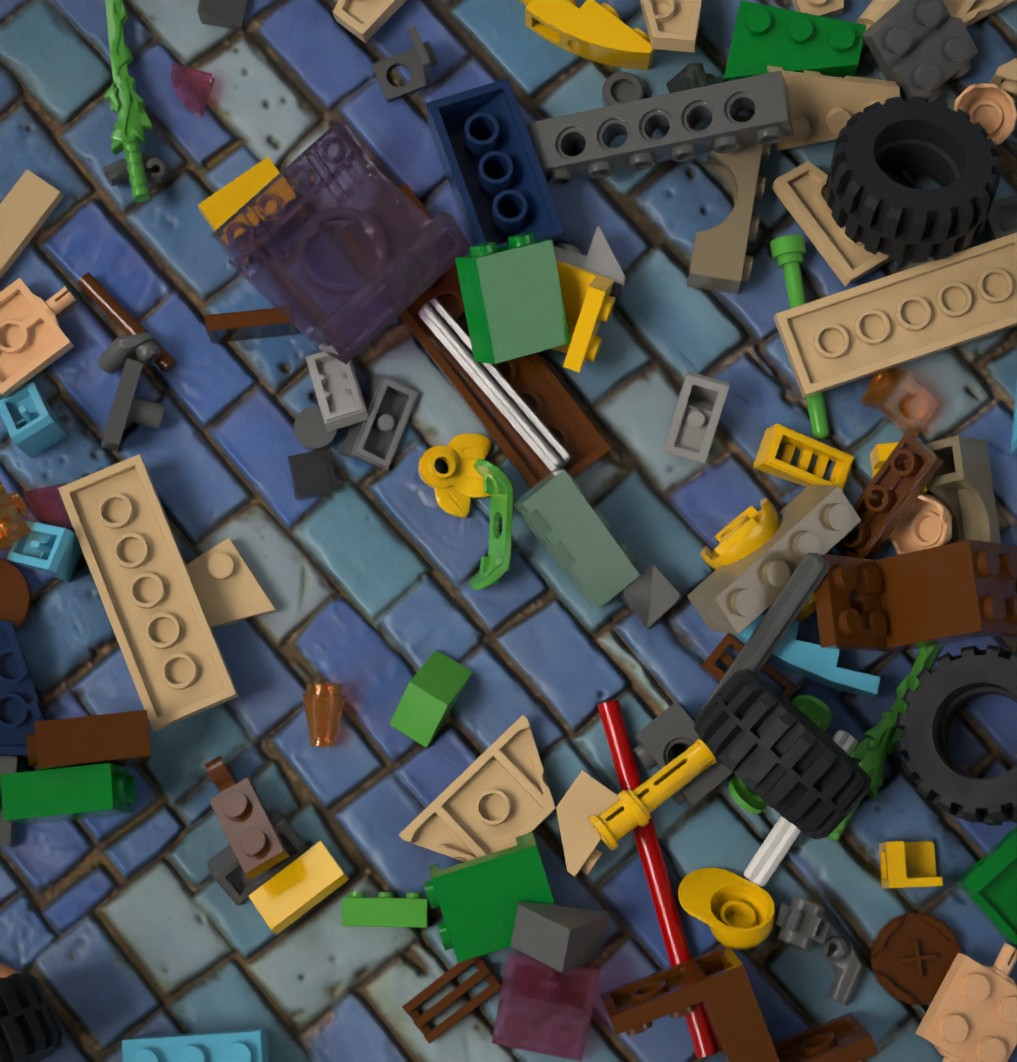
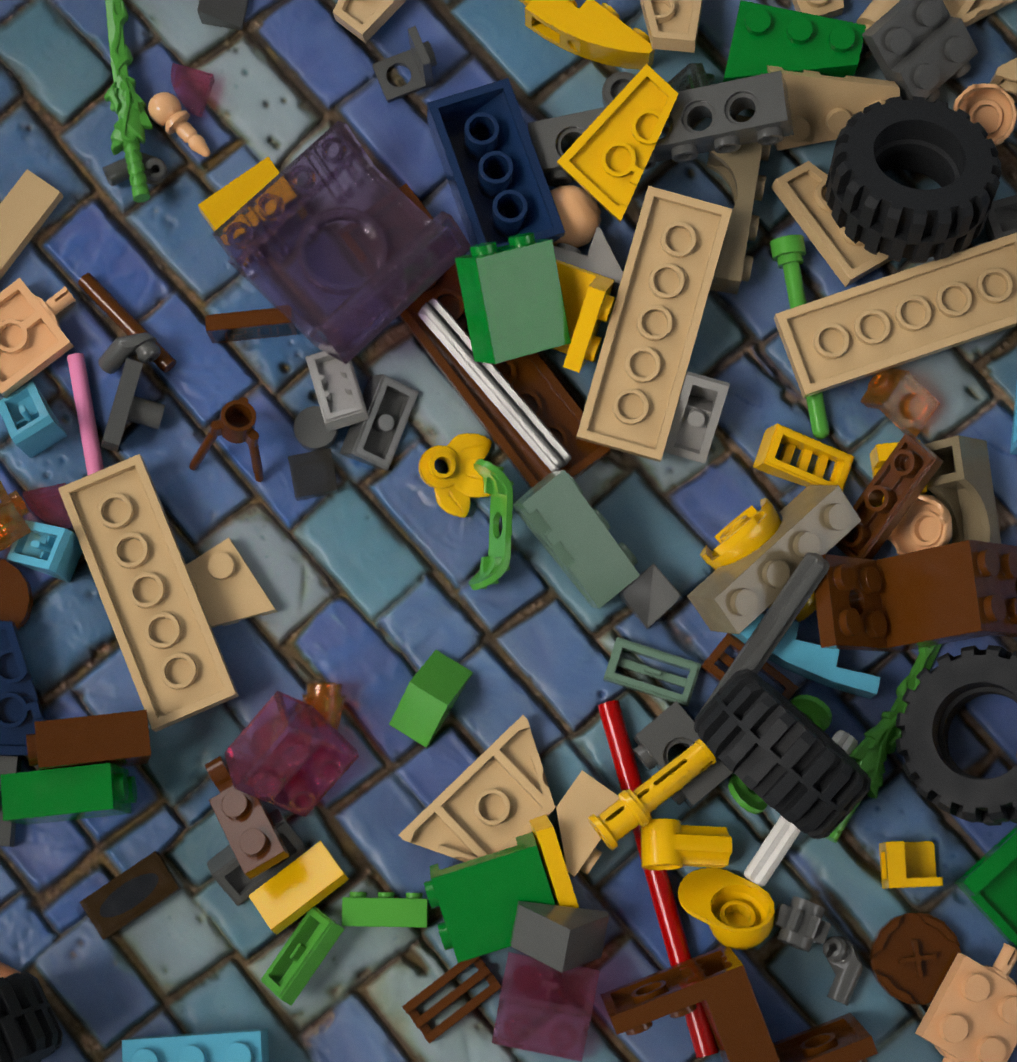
none -> bright pink bar [67,353,104,475]
none -> dark brown tile [80,851,182,940]
none -> light nougat bar [148,92,211,157]
none -> reddish brown plant [189,397,264,482]
none -> clear pink slope [224,691,359,817]
none -> bright green tile [261,906,344,1006]
none -> yellow tile [529,814,579,908]
none -> light nougat hair [550,185,601,248]
none -> yellow wing [557,64,679,223]
none -> tan plate [576,186,732,462]
none -> sand green tile [603,637,701,707]
none -> yellow piece [640,818,732,870]

